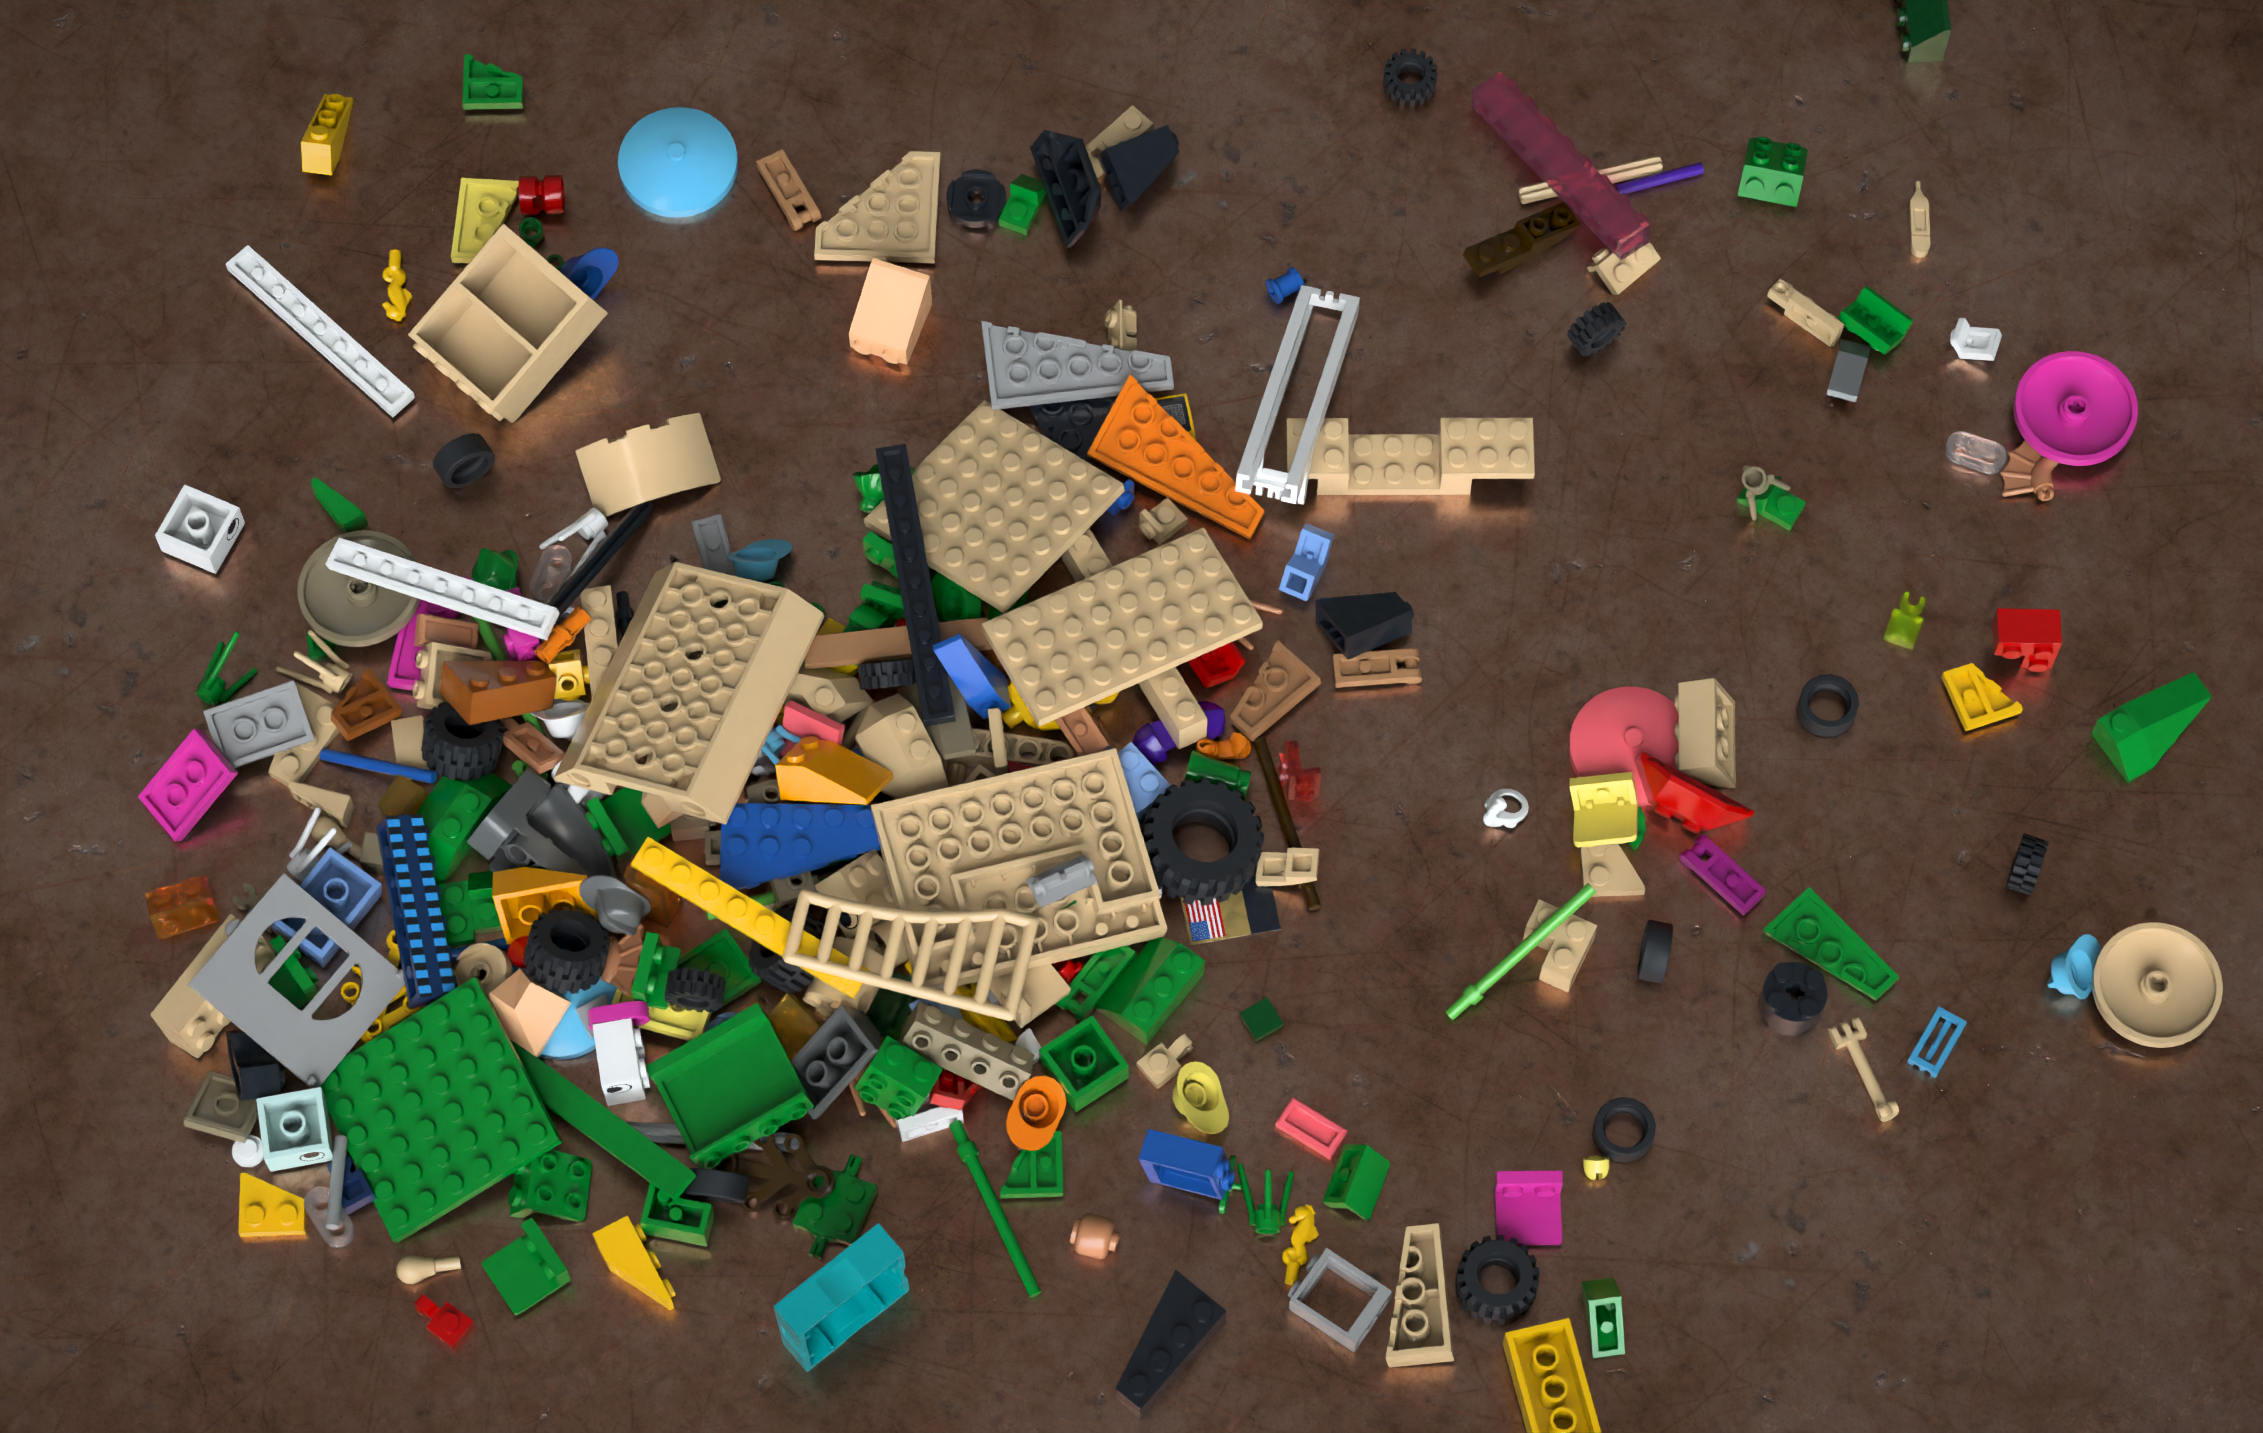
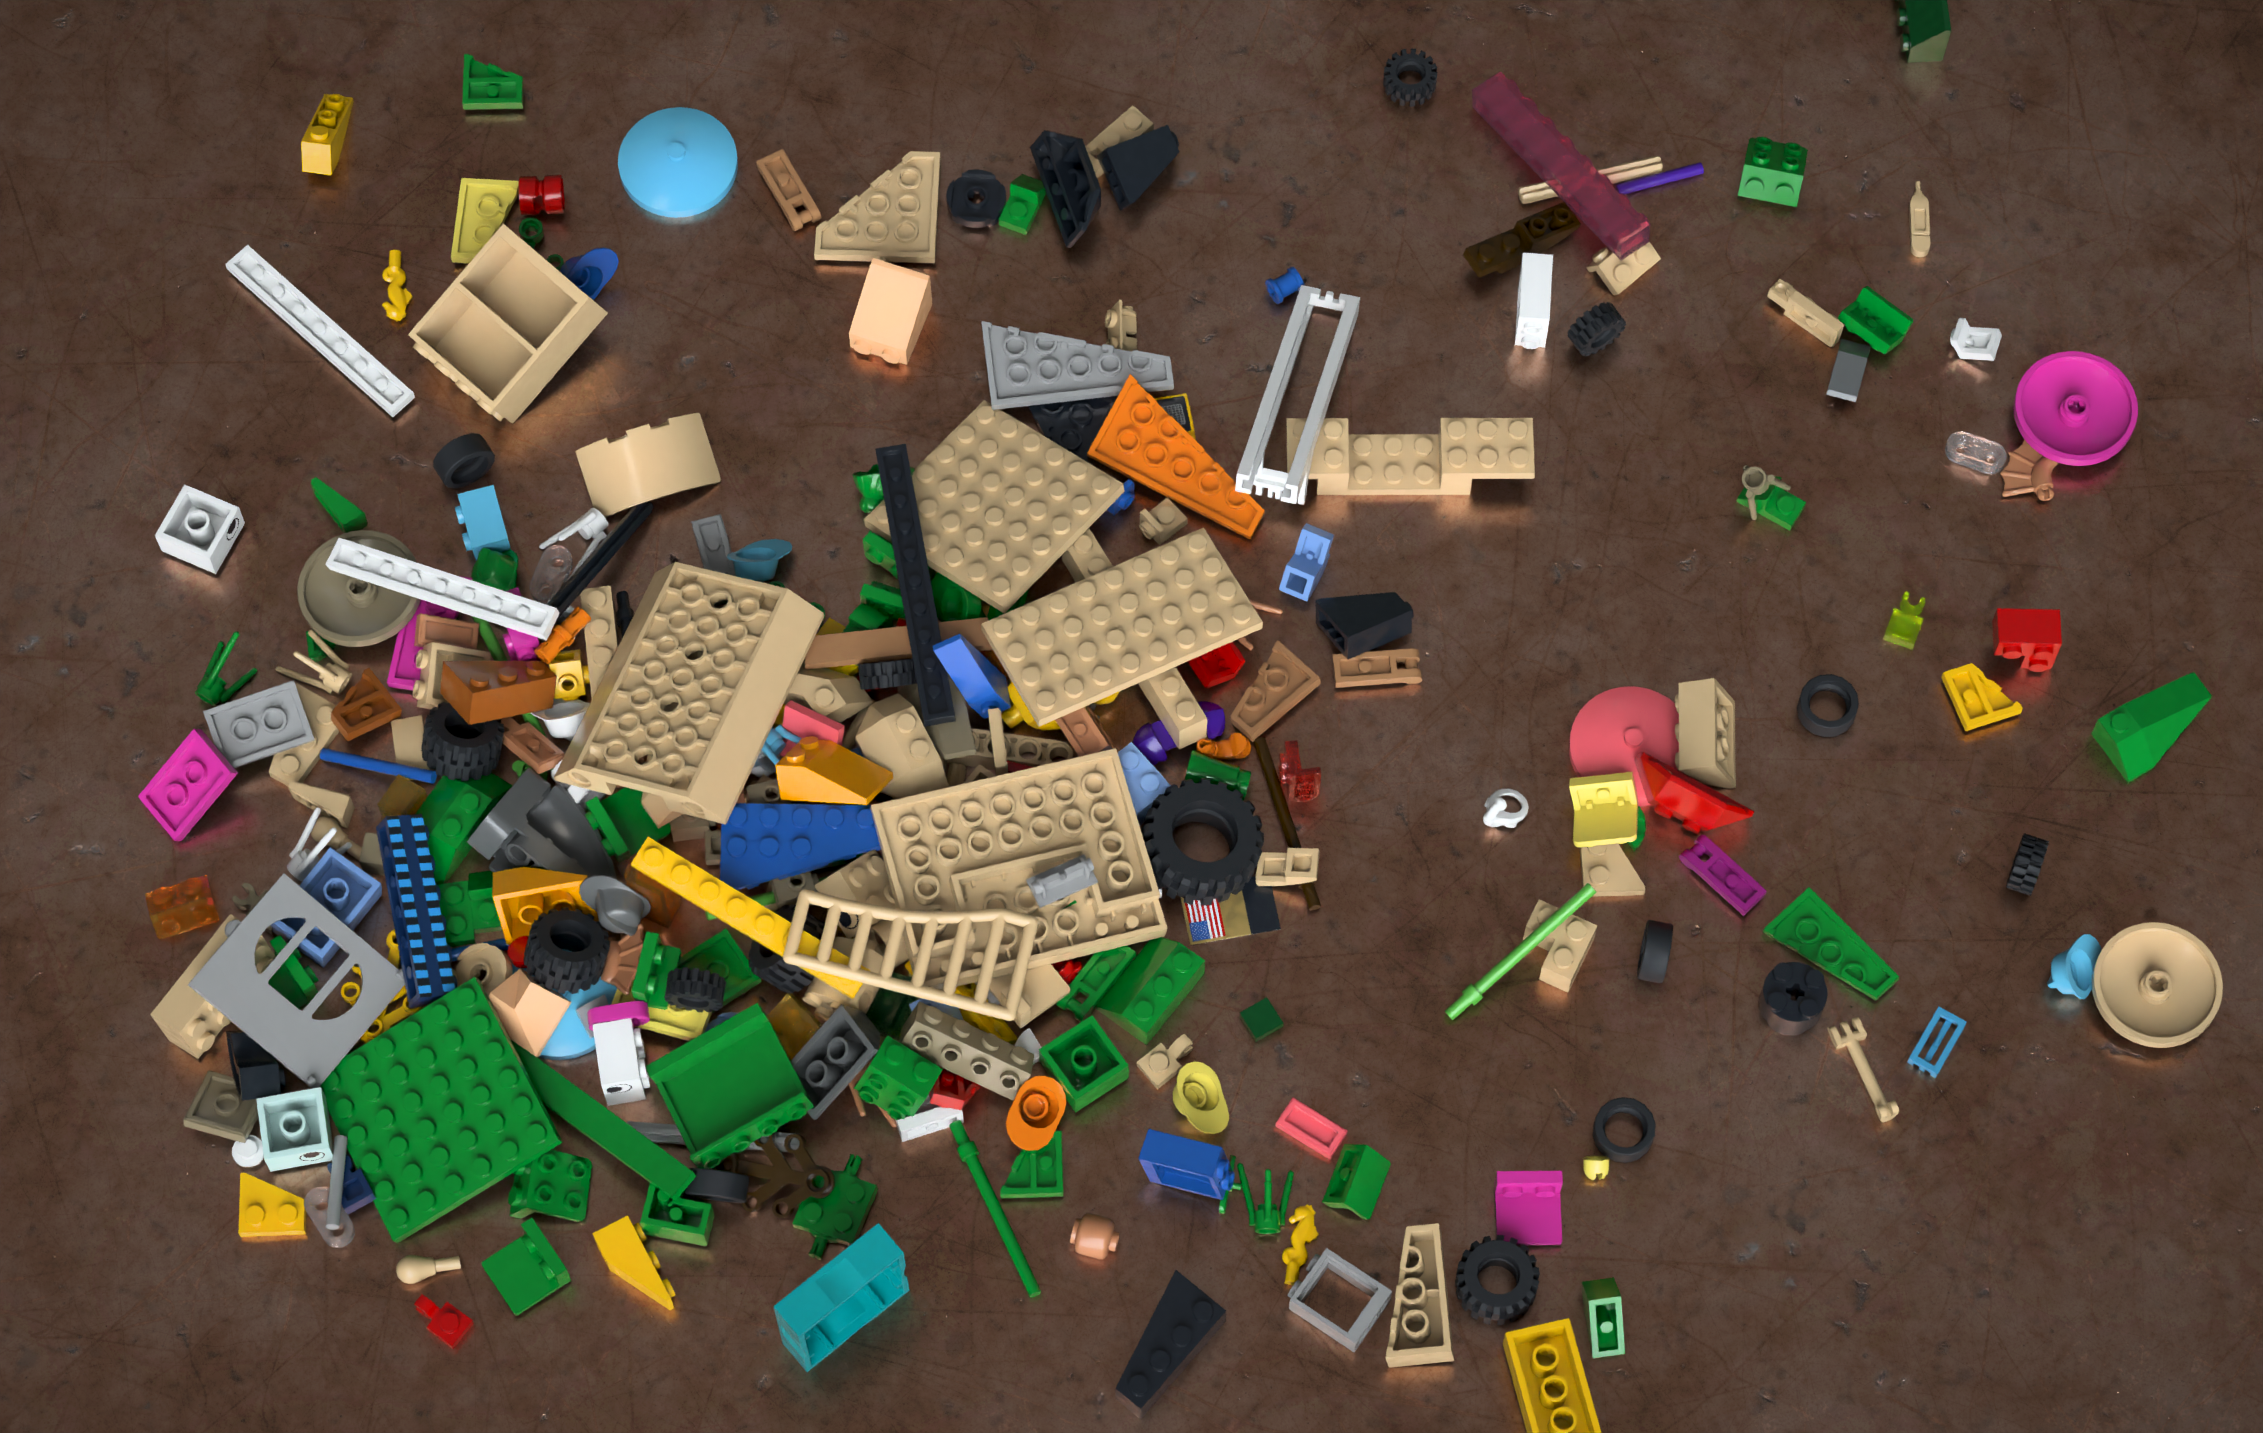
none -> medium azure brick [455,485,511,561]
none -> white window [1515,253,1553,349]

